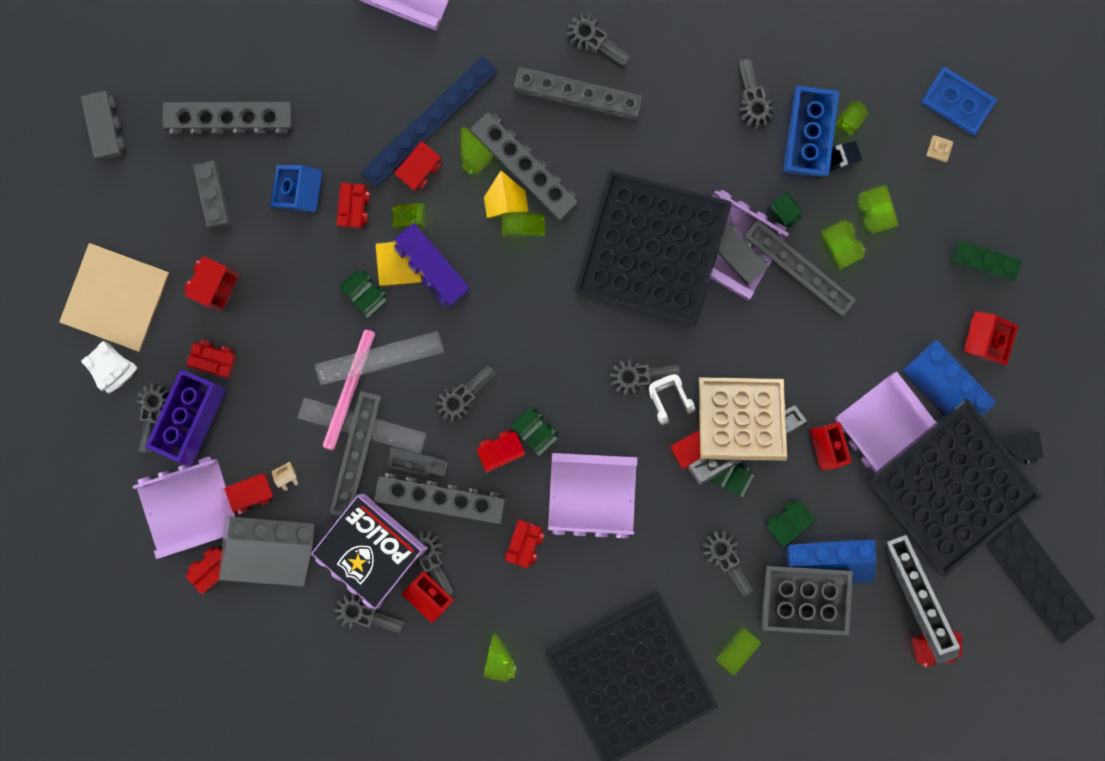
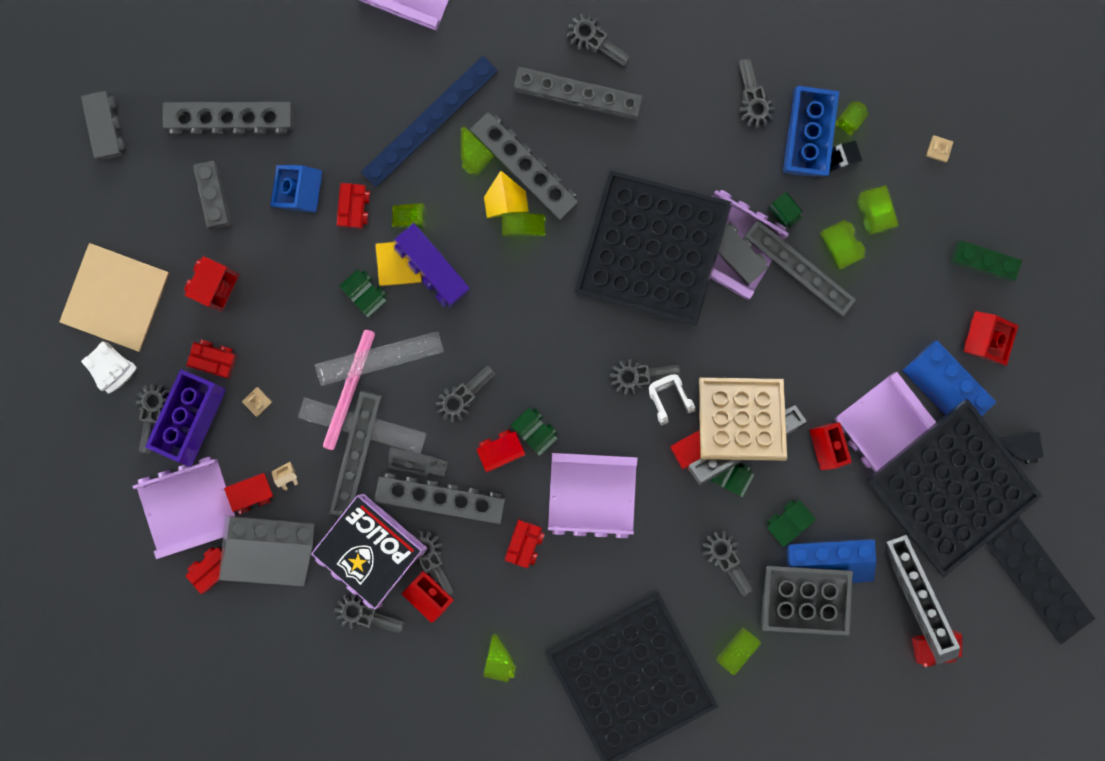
red brick [394,141,442,192] -> none
blue tile [920,66,998,136] -> none
none -> tan tile [242,387,273,417]

